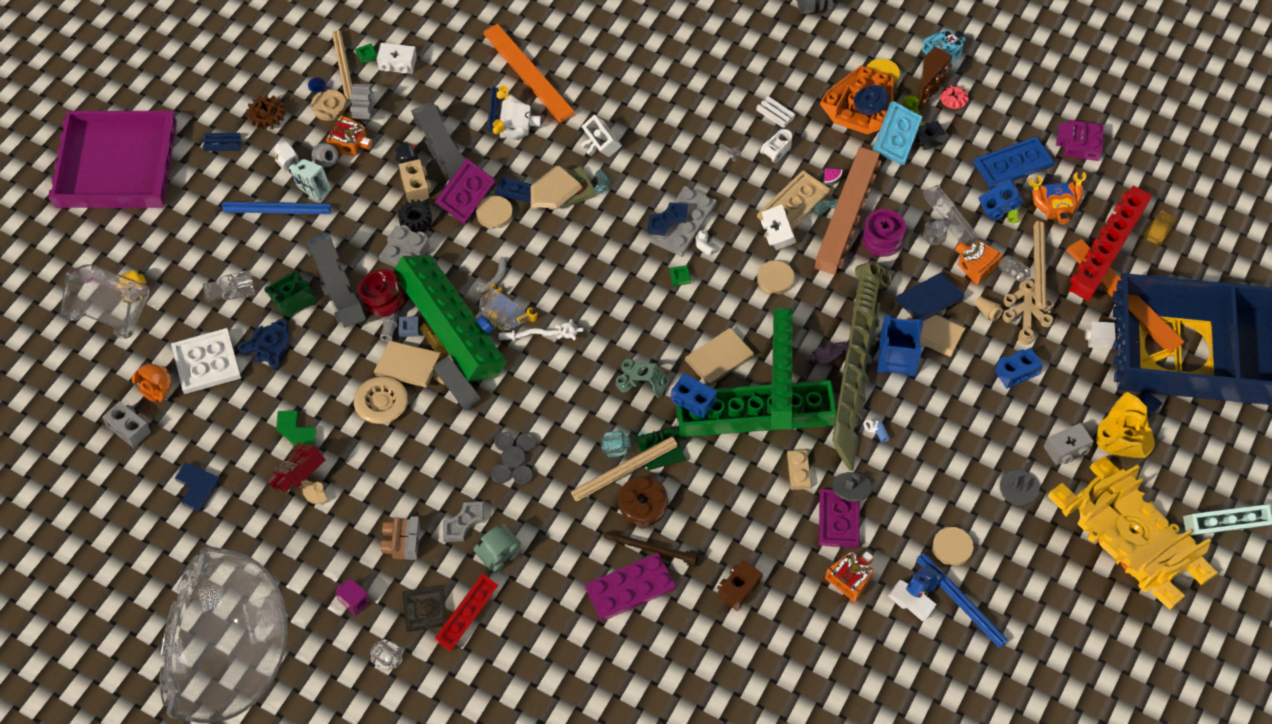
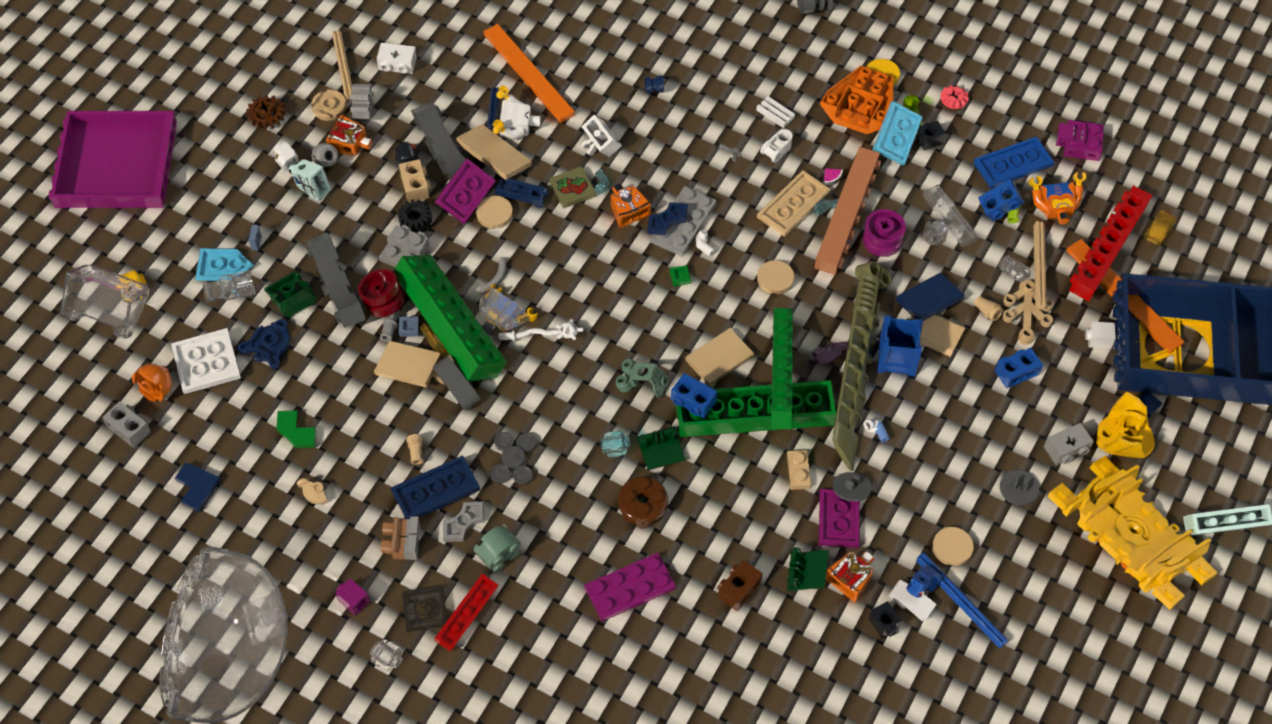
dark blue tile [203,133,241,151] -> none
blue axle [222,202,331,214] -> none
dark red hips [268,443,326,493] -> none
clear blue plate [308,78,326,94] -> none
tan wheel [354,376,408,424] -> none
green tile [355,43,378,65] -> none
blue tile [477,315,494,334] -> none
tan tile [531,166,582,210] -> none
tan axle [571,437,677,501] -> none
dark brown piece [604,532,699,568] -> none
white brick [760,205,797,250] -> none
dark blue tile [854,85,889,115] -> none
reddish brown slope [916,46,952,111] -> none
medium azure torso [922,30,965,64] -> none
orange torso [955,241,1003,285] -> none
none -> medium azure tile [195,248,254,281]
none -> sand blue tile [249,225,262,251]
none -> dark blue plate [390,455,480,519]
none -> tan pin [406,434,424,465]
none -> tan tile [456,124,532,180]
none -> orange torso [611,184,651,228]
none -> dark blue wheel [644,75,664,94]
none -> dark green hinge [787,547,829,591]
none -> black brick [868,601,902,638]

